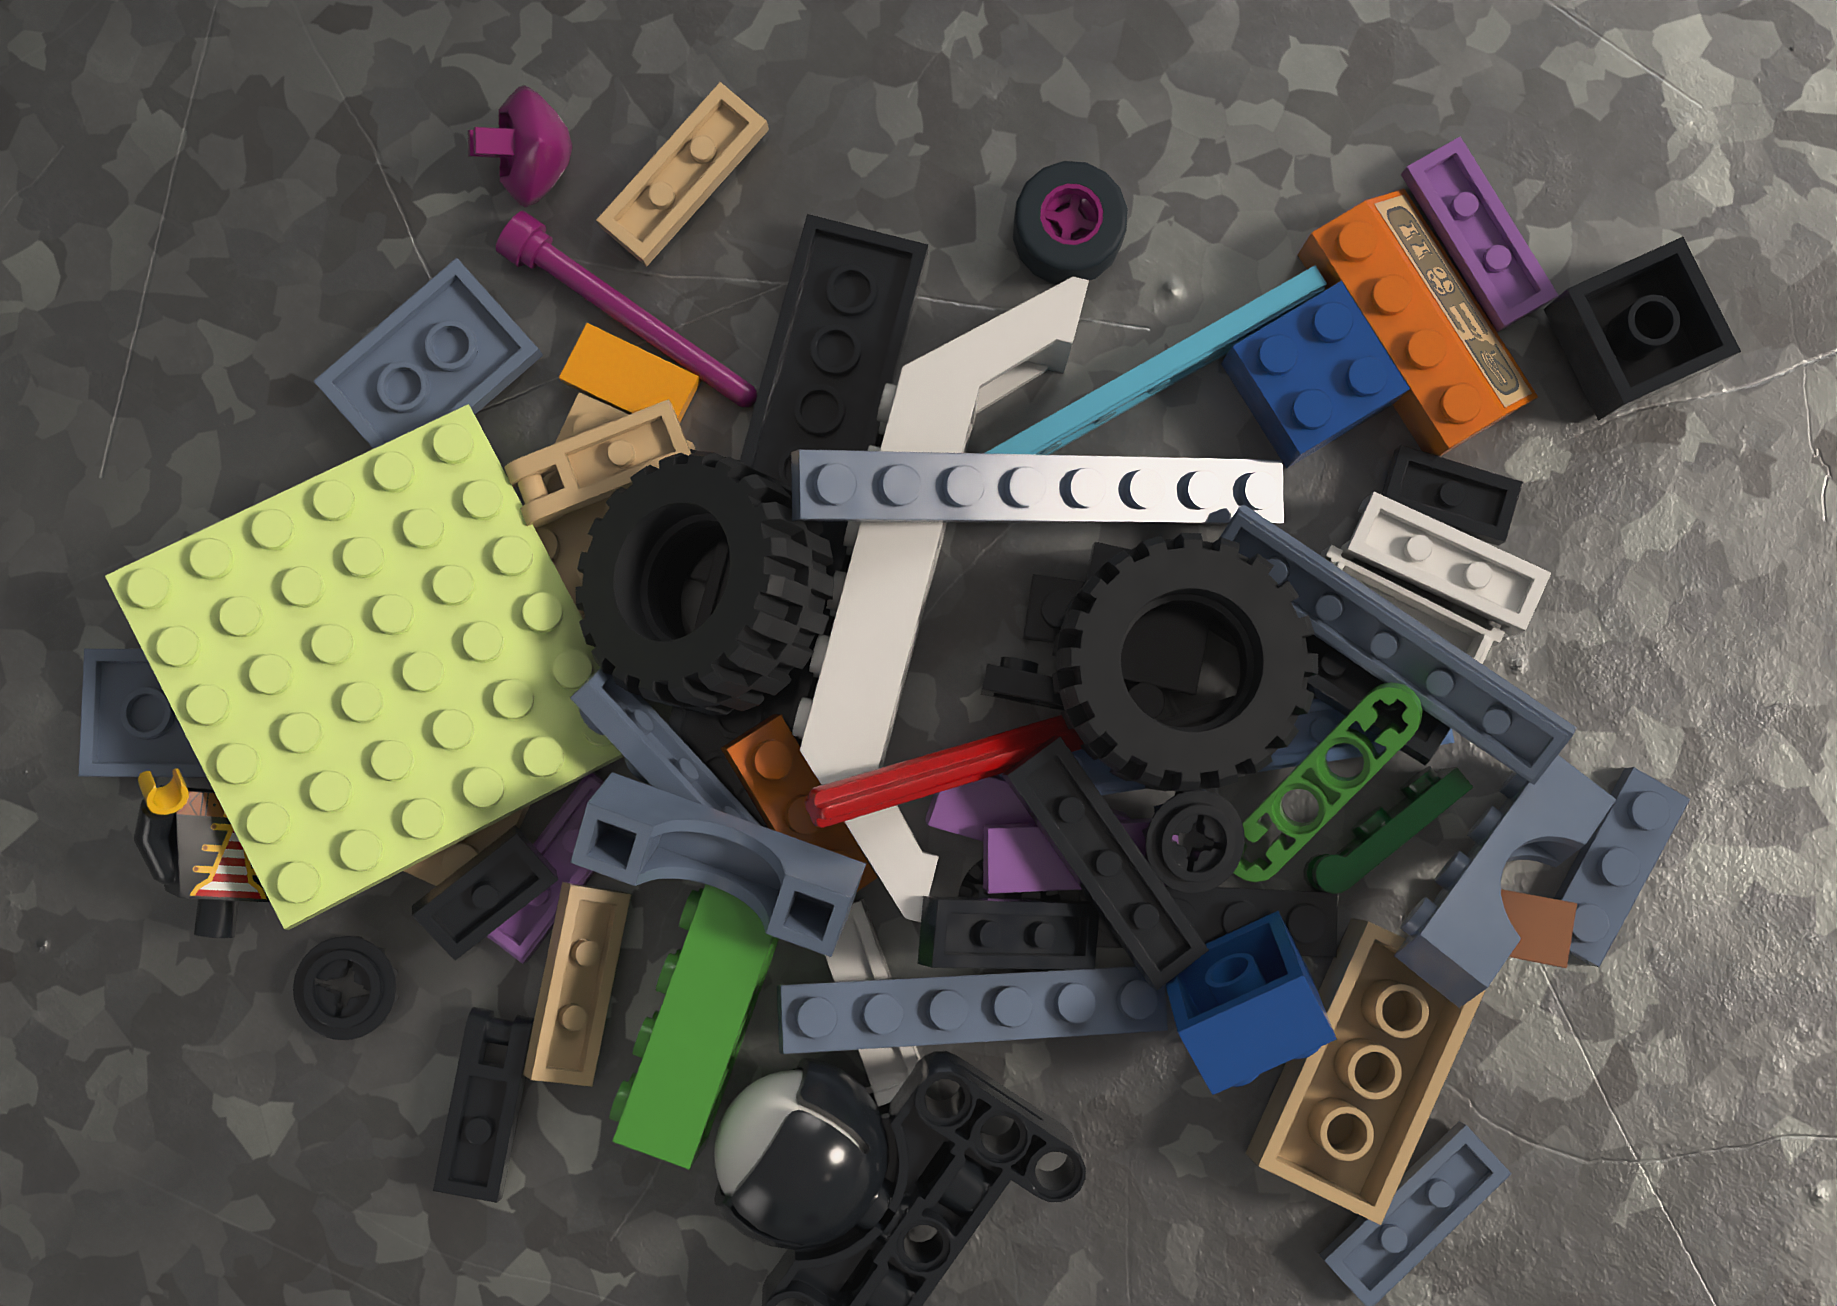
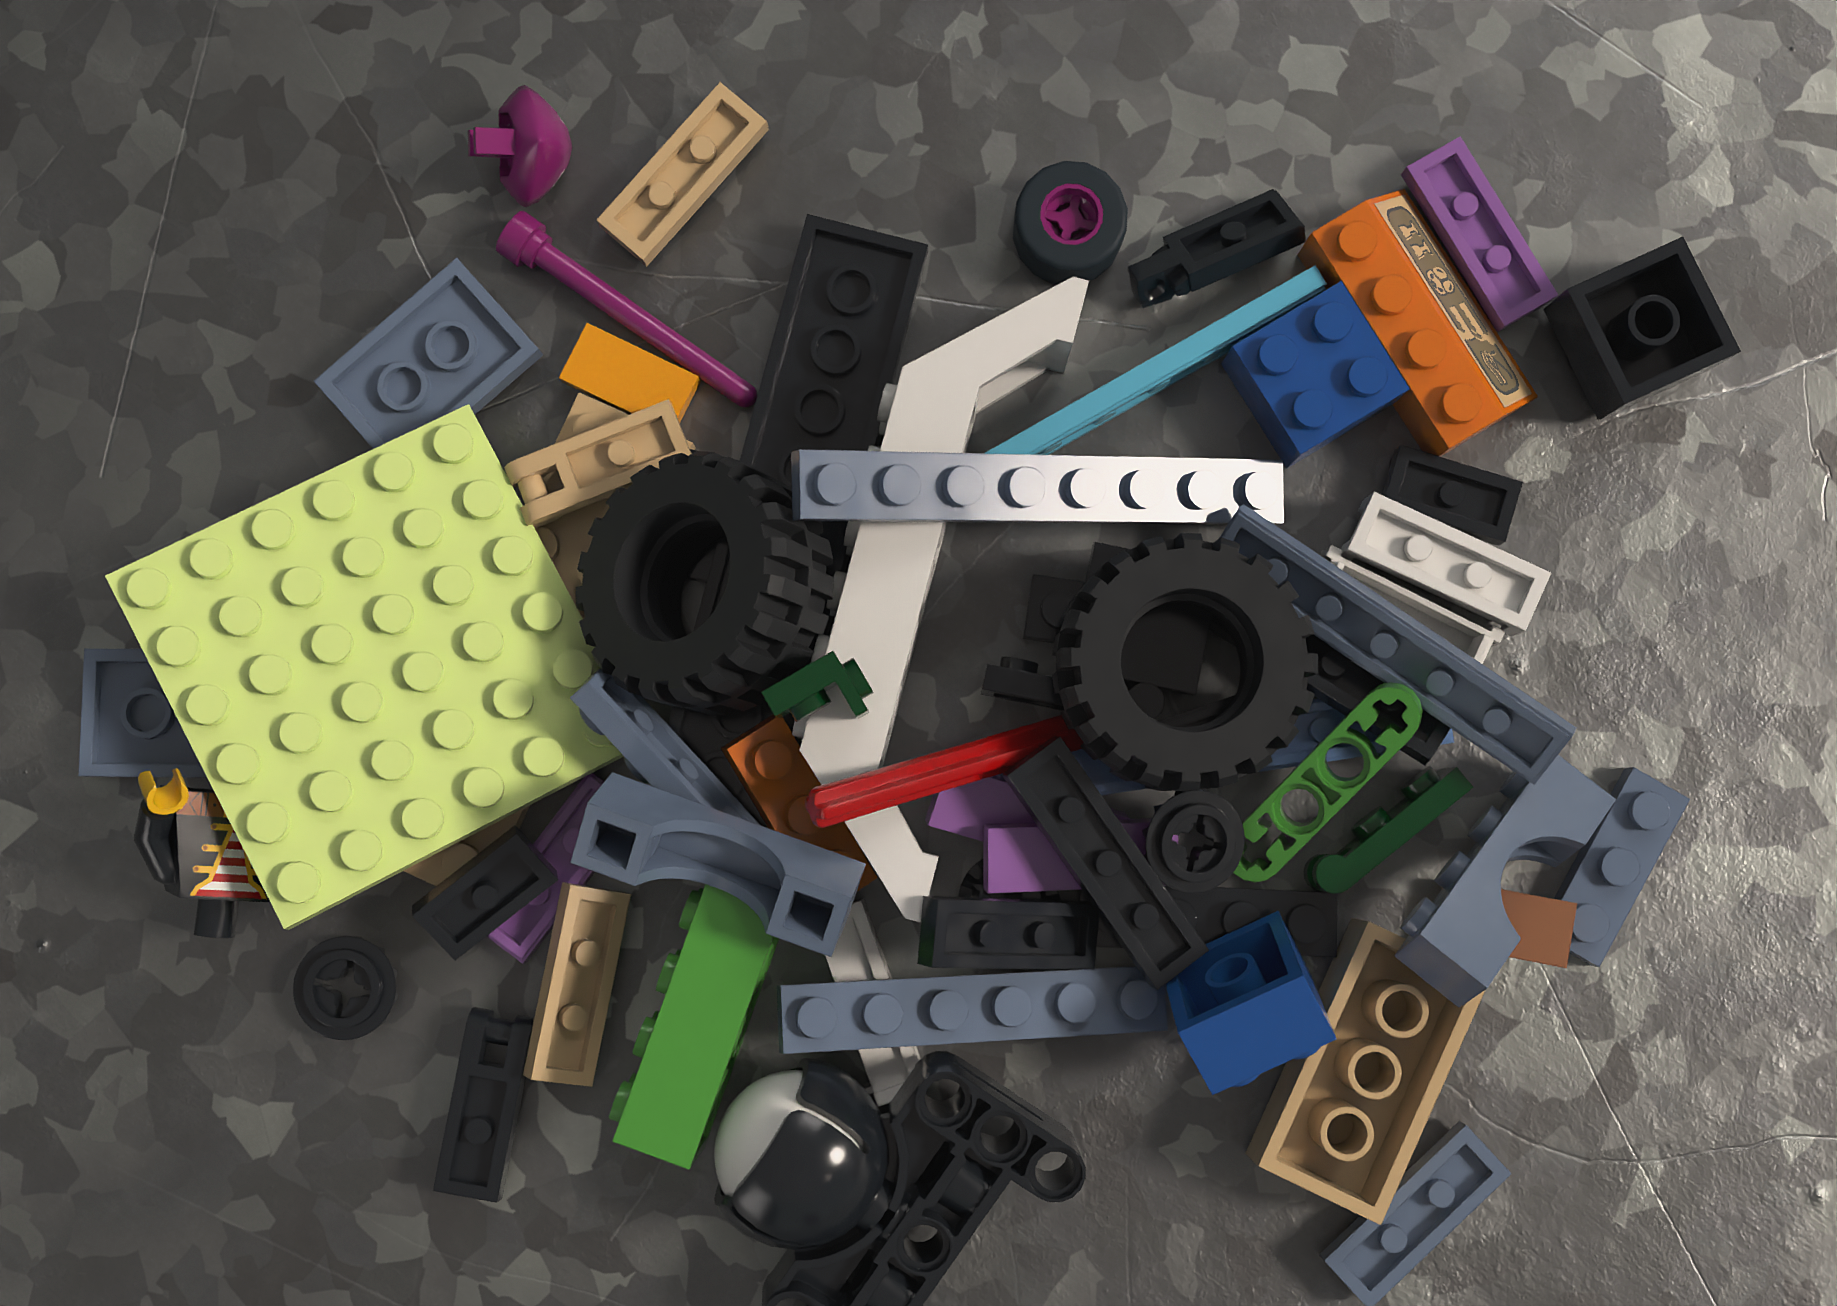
none -> dark green bracket [761,651,874,722]
none -> black hinge [1128,189,1306,308]

